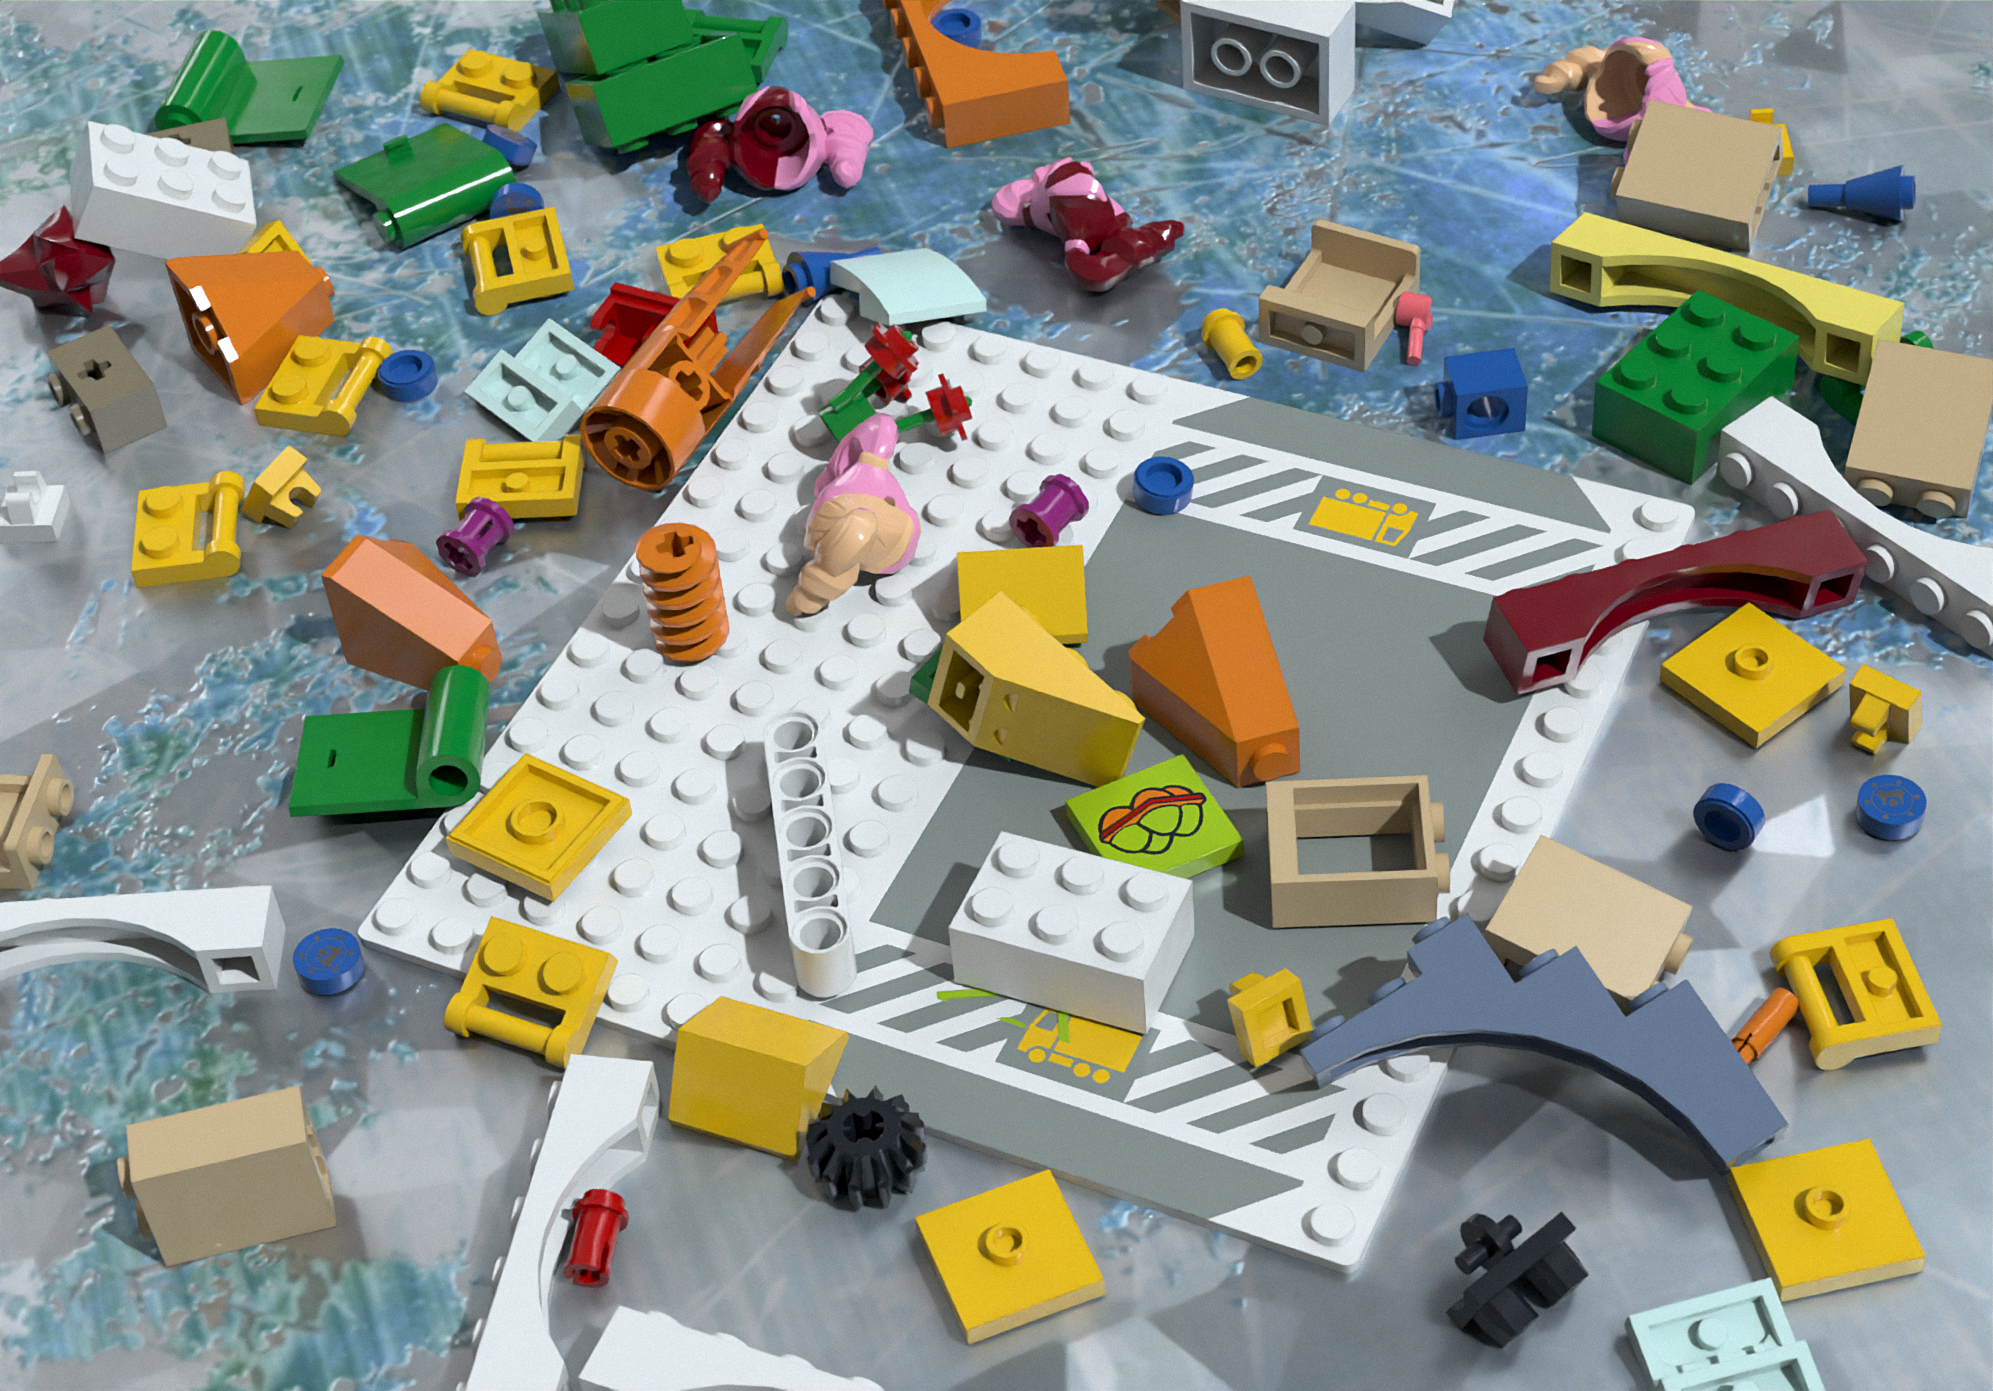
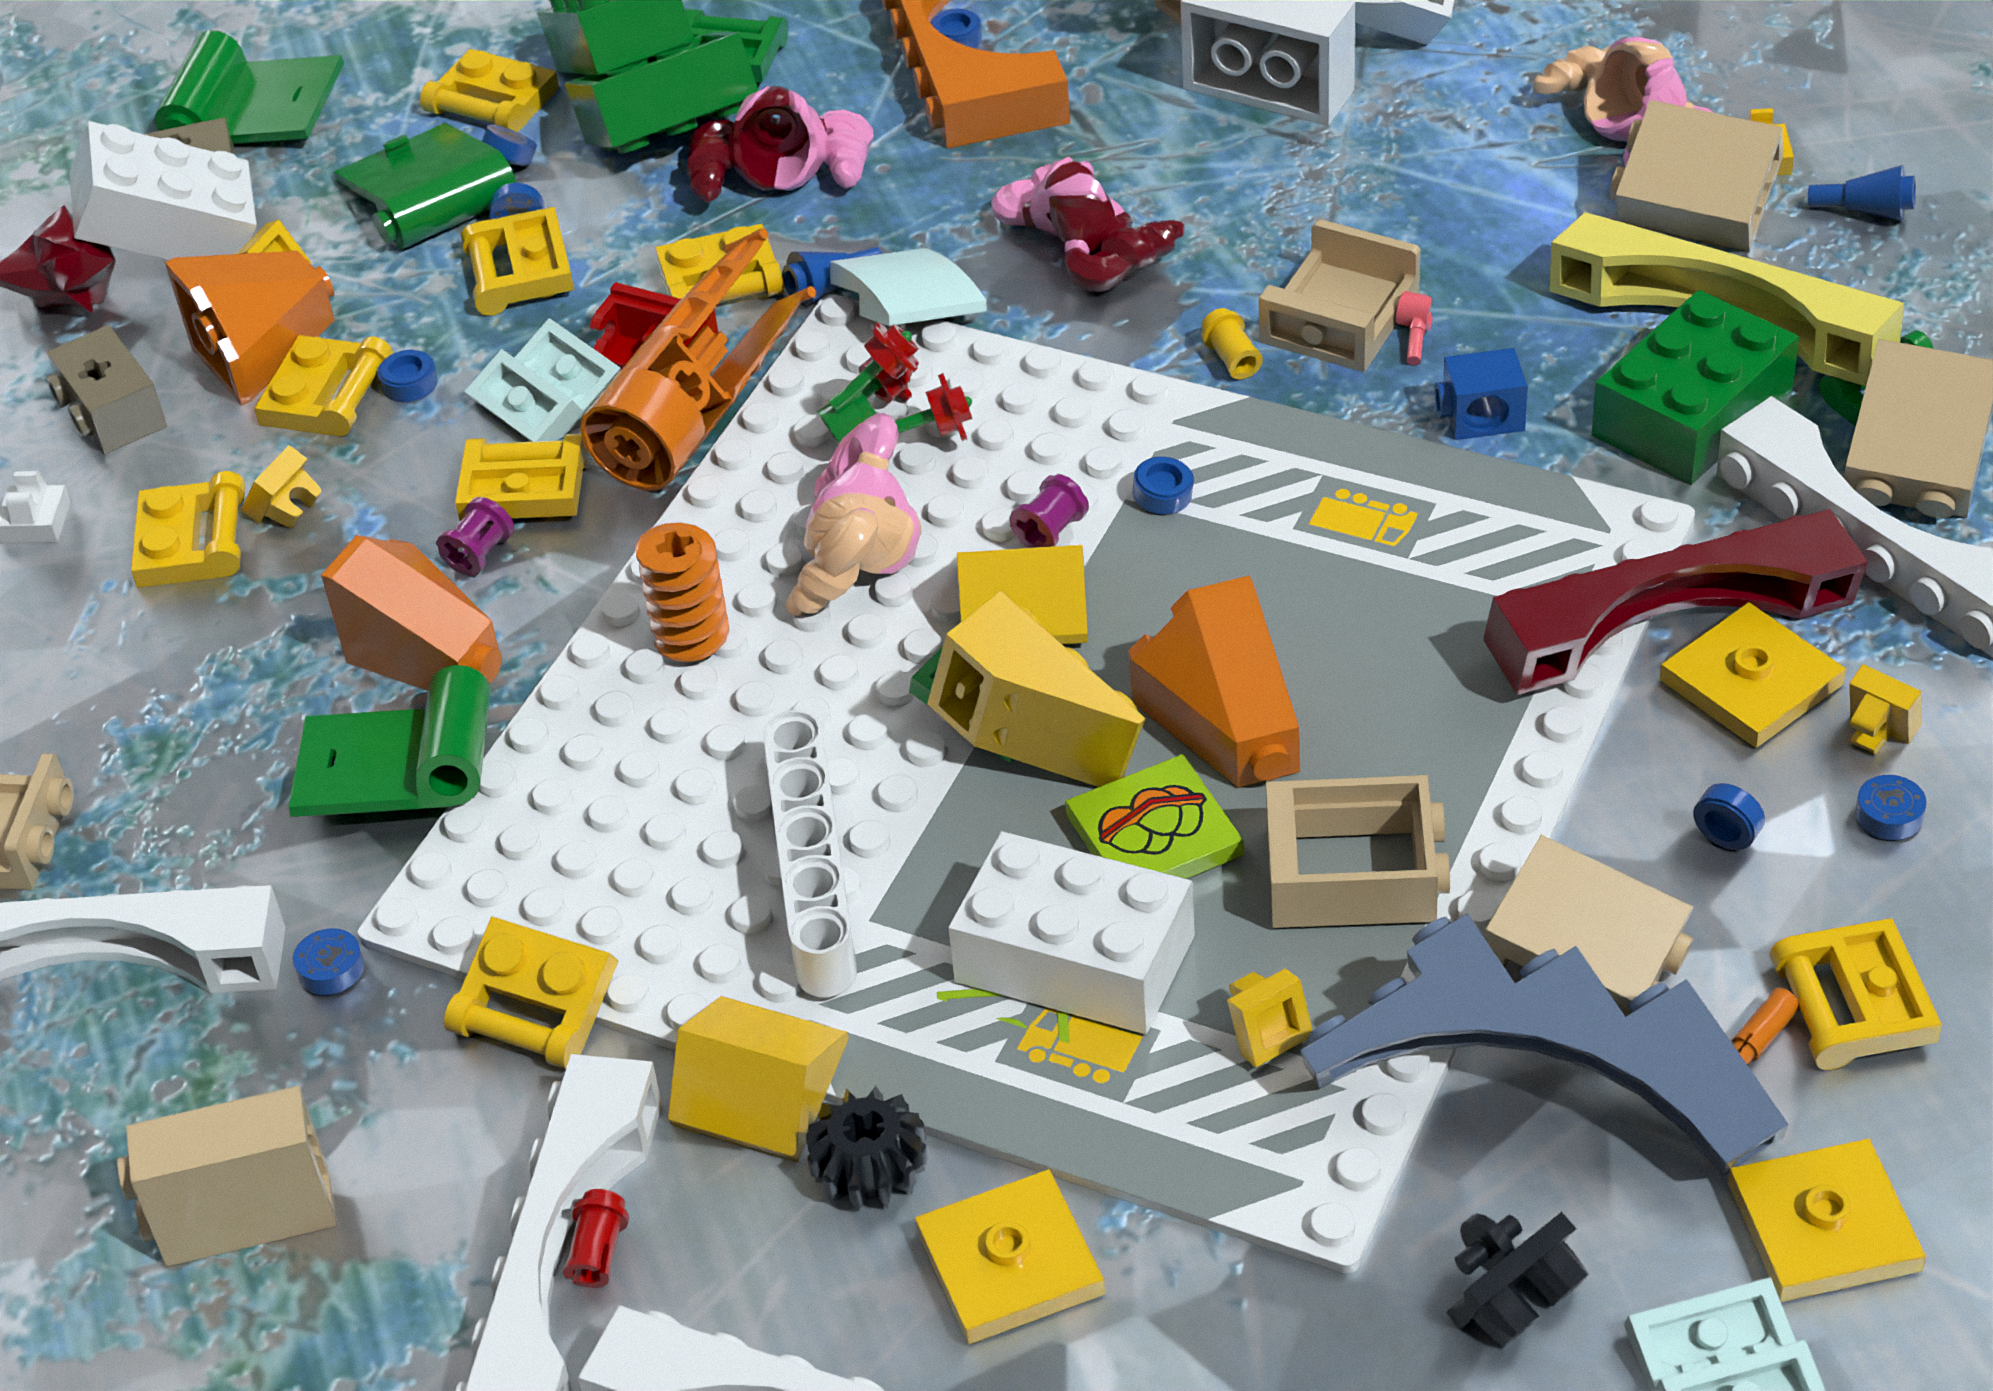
yellow plate [445,753,632,902] -> none

